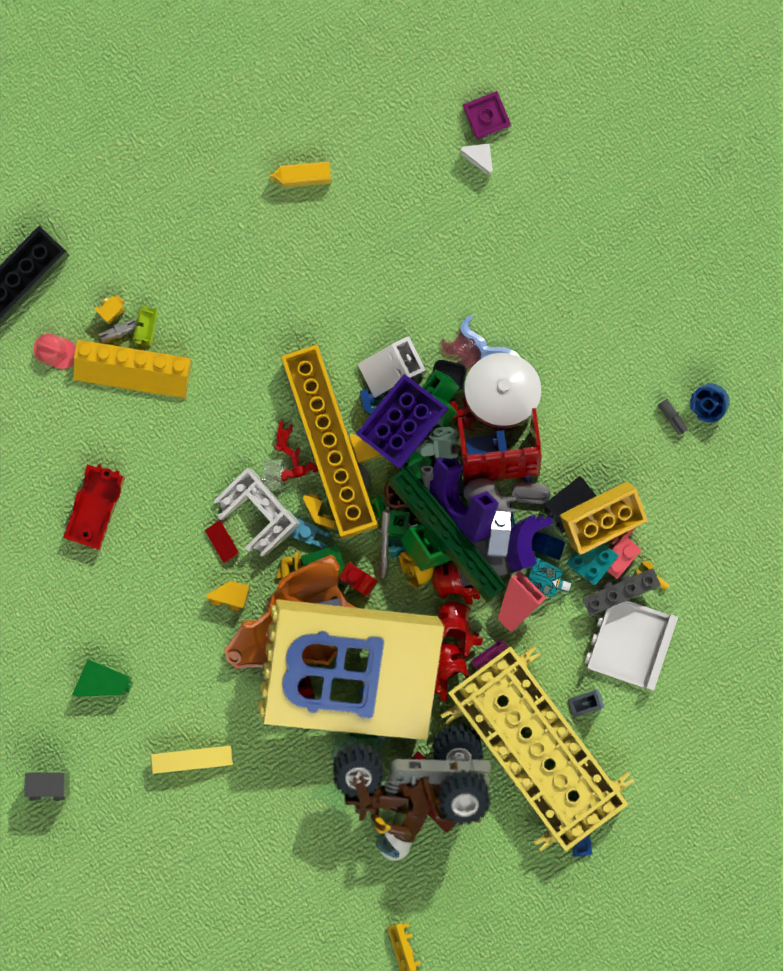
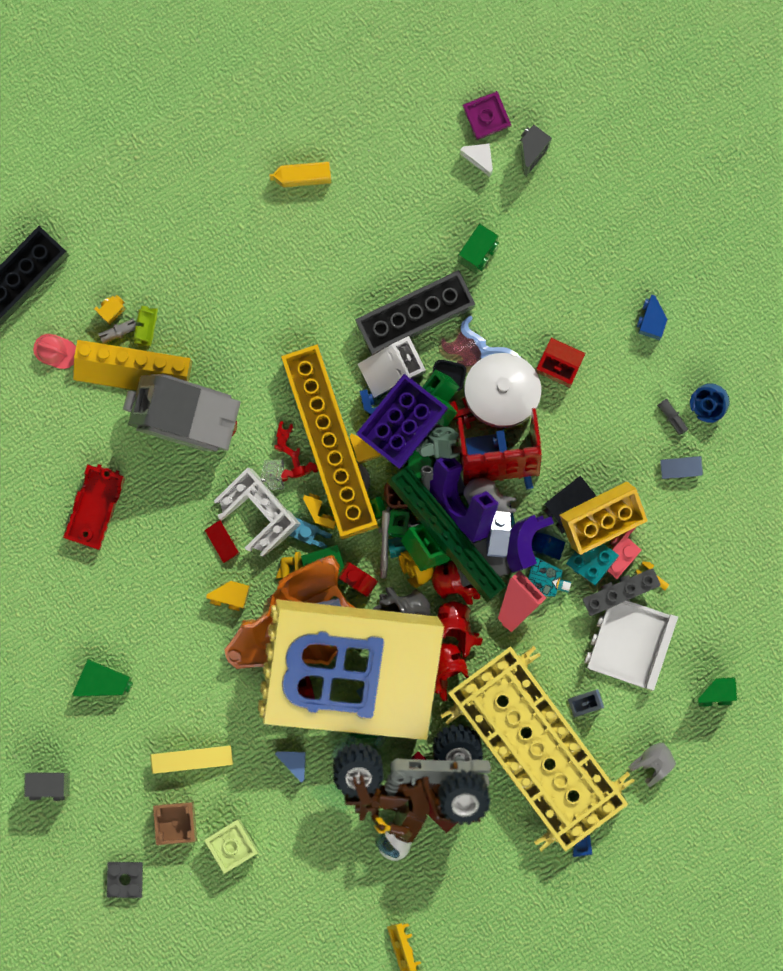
magenta tile [471,640,506,669] -> none
light grey tile [512,482,550,504] -> none
none -> dark grey piece [107,862,143,898]
none -> piece [123,374,241,452]
none -> medium nougat container [153,802,197,845]
none -> yellowish green container [204,819,259,874]
none -> medium blue slope [275,751,306,783]
none -> dark grey brick [355,270,475,356]
none -> dark grey piece [372,587,430,616]
none -> green brick [457,223,499,274]
none -> dark grey slope [520,124,552,176]
none -> red slope [536,338,586,388]
none -> light grey helmet [628,743,676,787]
none -> blue slope [637,295,668,340]
none -> sand blue slope [660,456,703,479]
none -> green slope [693,677,737,707]

